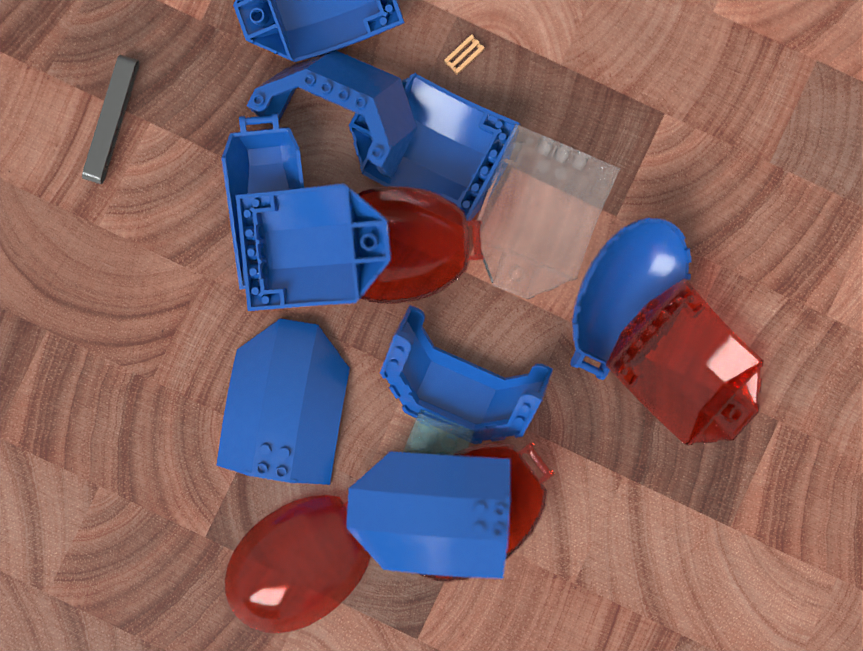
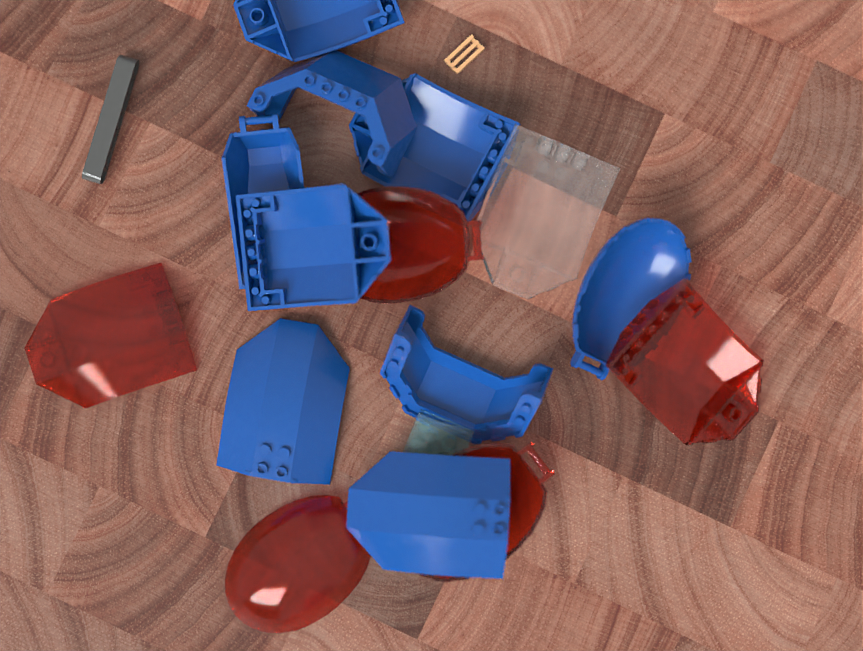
none -> clear red windscreen [25,263,197,409]

